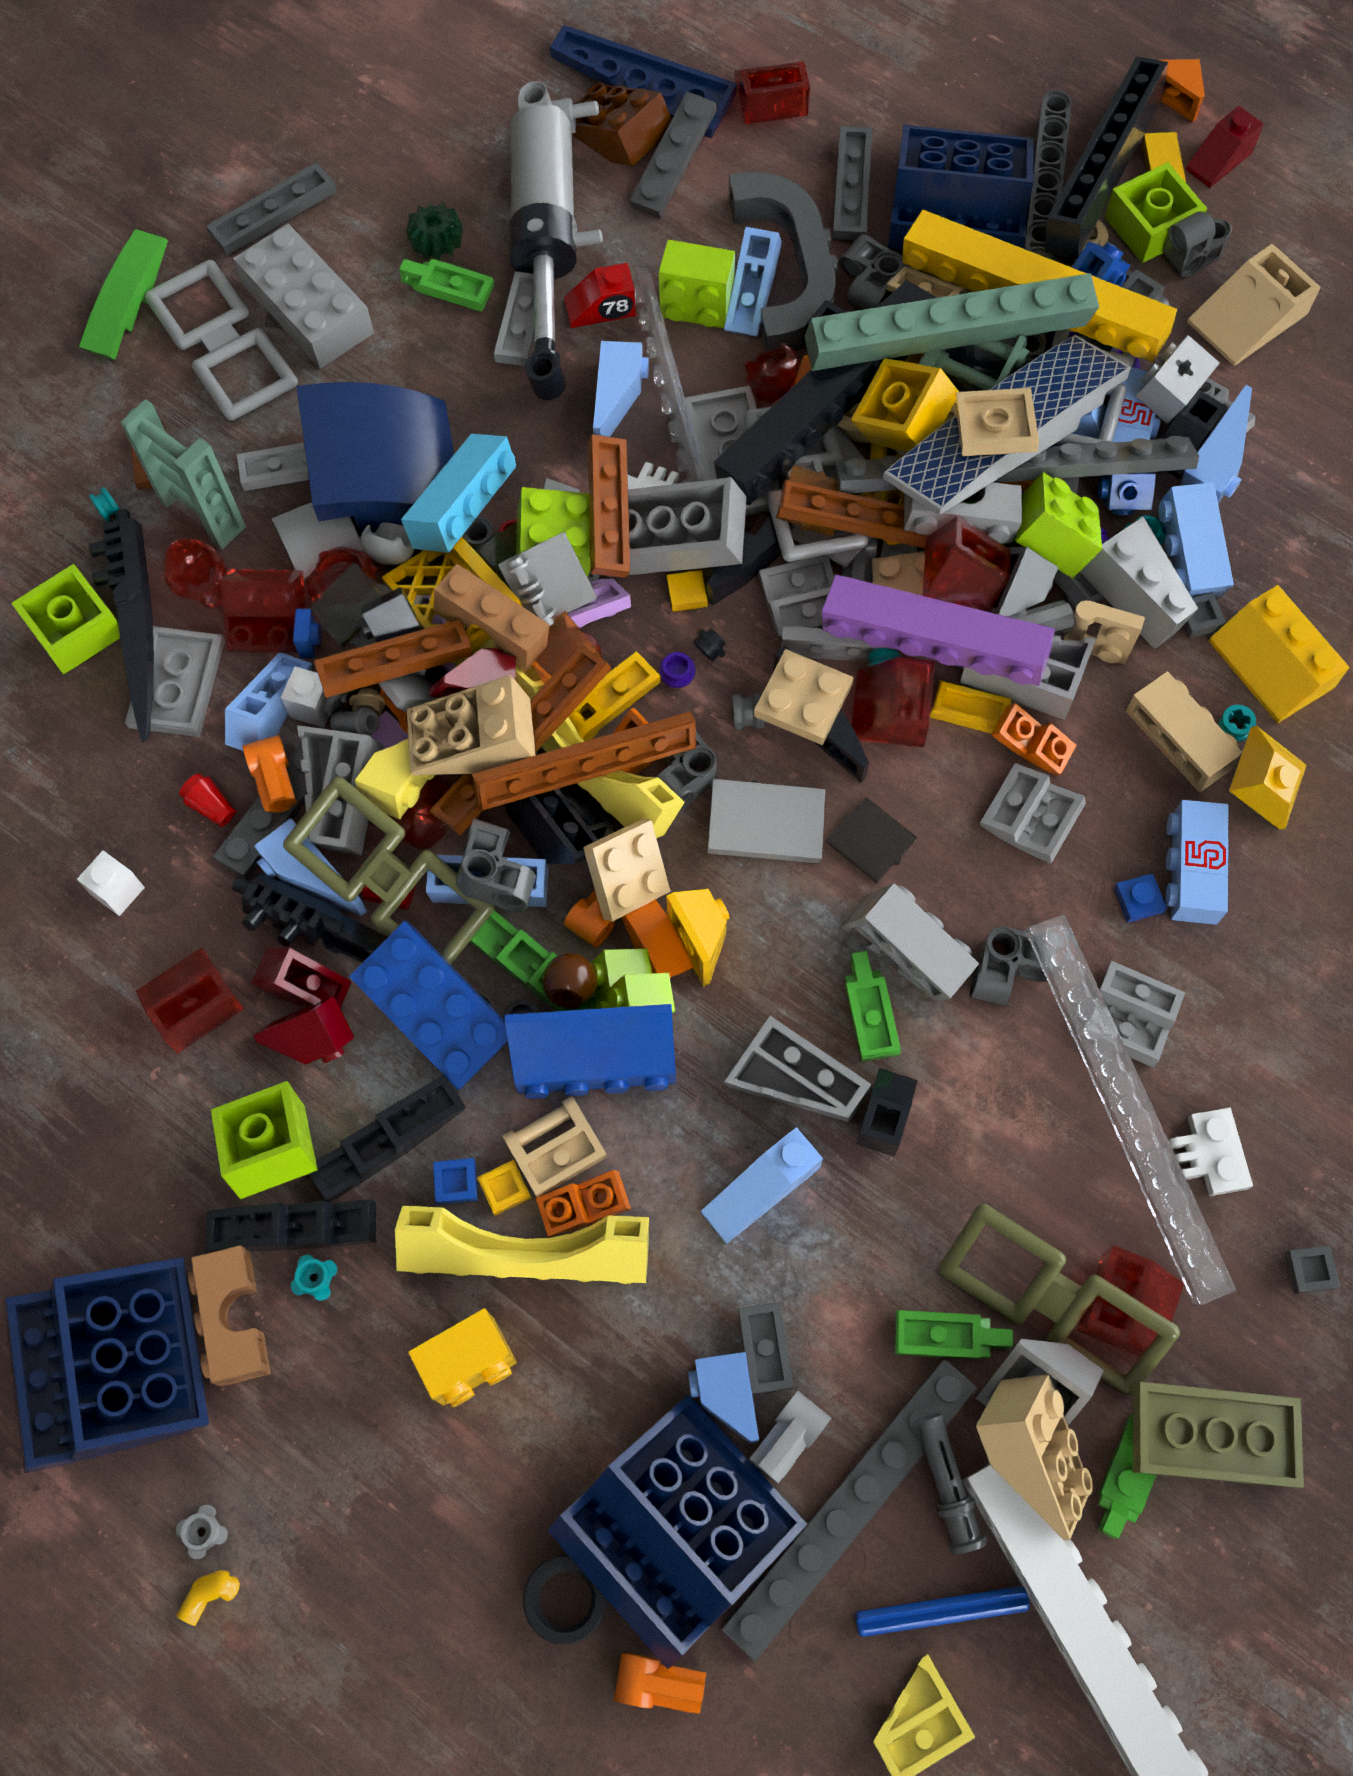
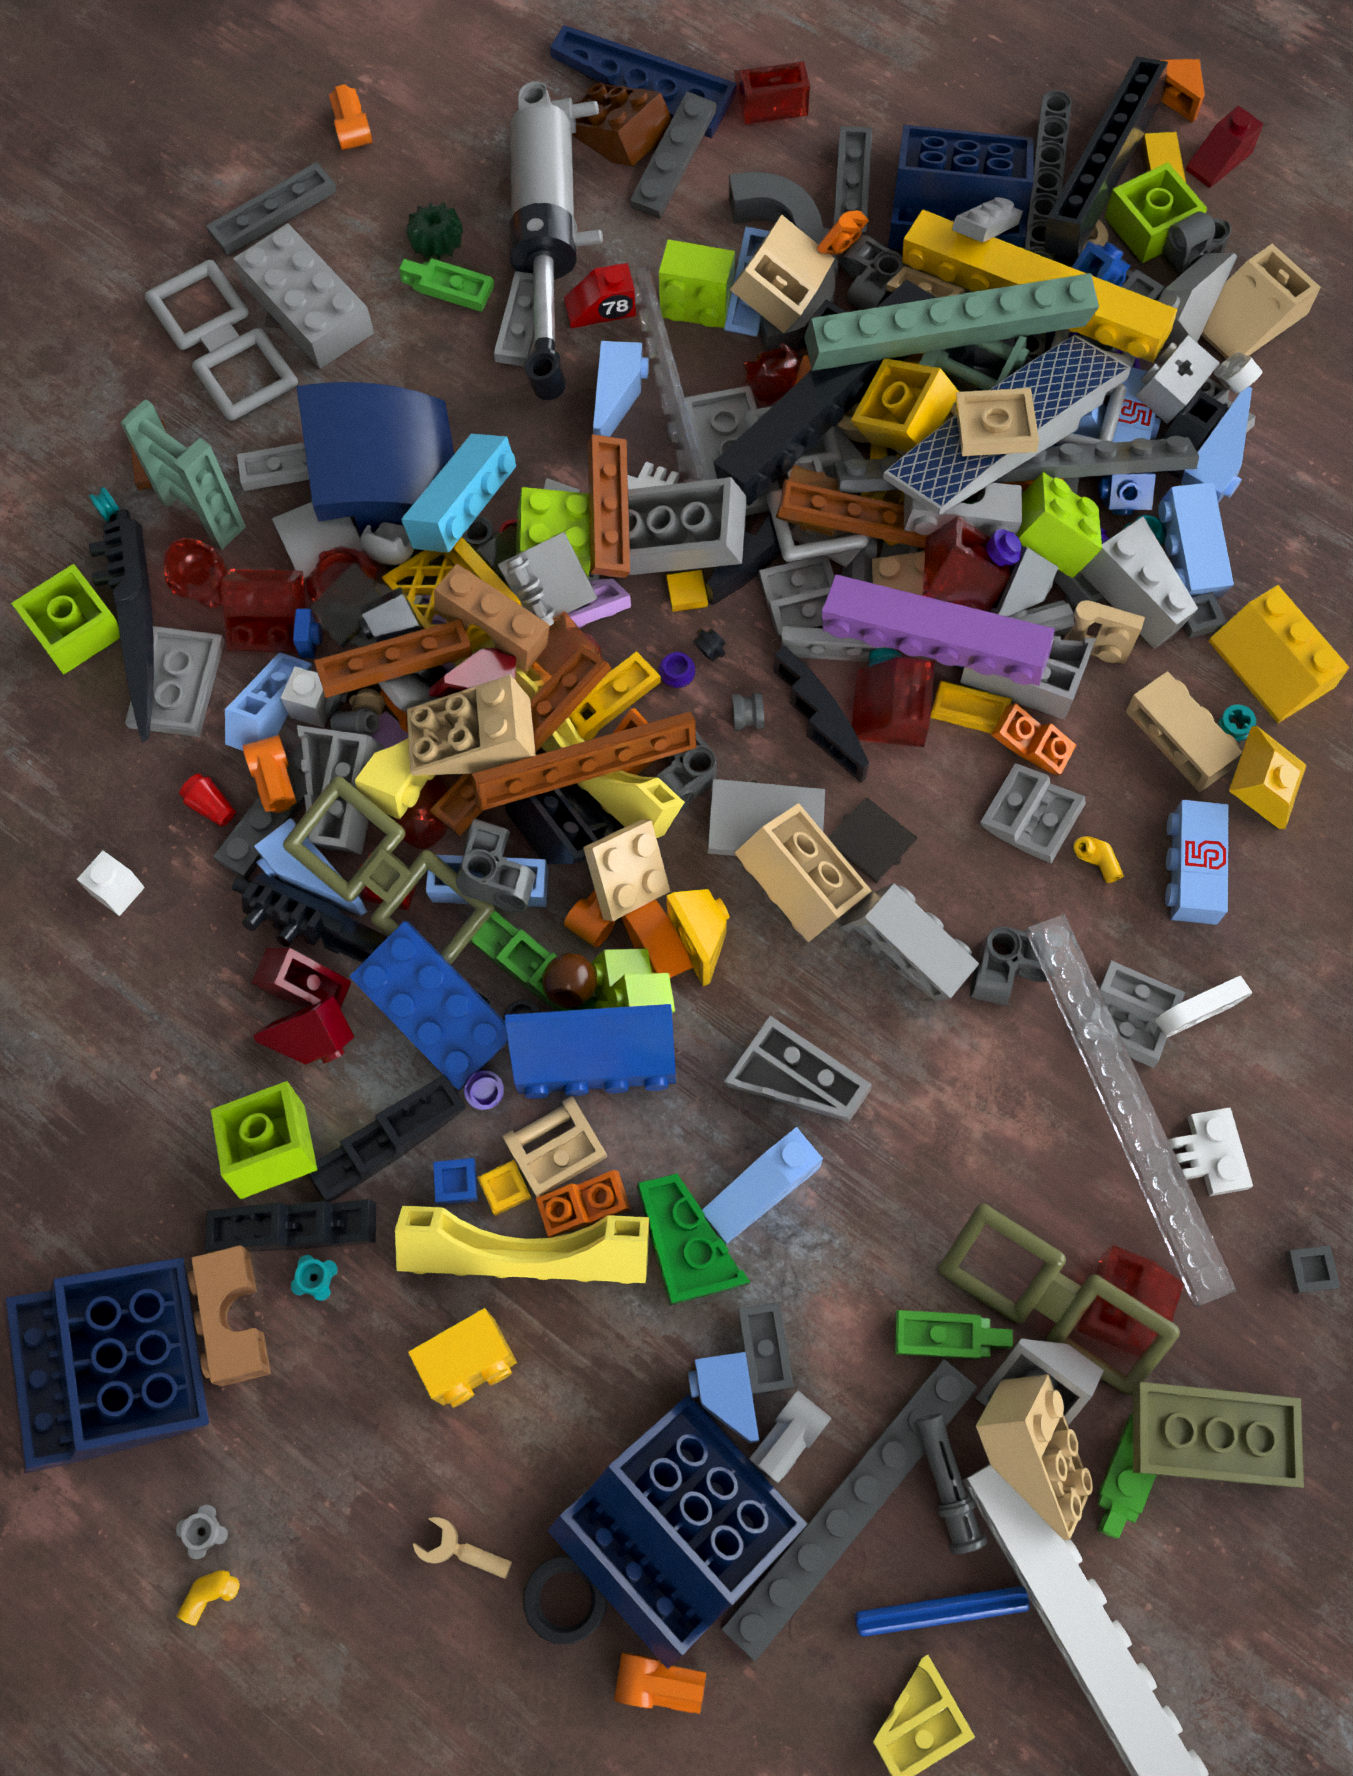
bright green slope [79,229,168,360] -> none
clear red slope [136,947,245,1054] -> none
tan plate [754,649,854,745] -> none
bright green hinge [845,951,901,1062] -> none
black slope [856,1068,918,1157] -> none
blue plate [1114,873,1167,923] -> none
none -> orange piece [329,84,373,150]
none -> tan piece [413,1517,512,1579]
none -> plate [464,1070,504,1110]
none -> green wing [636,1174,750,1306]
none -> tan slope [730,215,835,333]
none -> tan slope [734,803,872,943]
none -> orange slope [817,211,869,255]
none -> light grey plate [952,197,1023,242]
none -> dark purple plate [987,529,1021,566]
none -> yellow arm [1073,836,1124,883]
none -> white beam [1155,976,1252,1038]
none -> light grey slope [1158,253,1237,344]
none -> white beam [1213,352,1263,394]

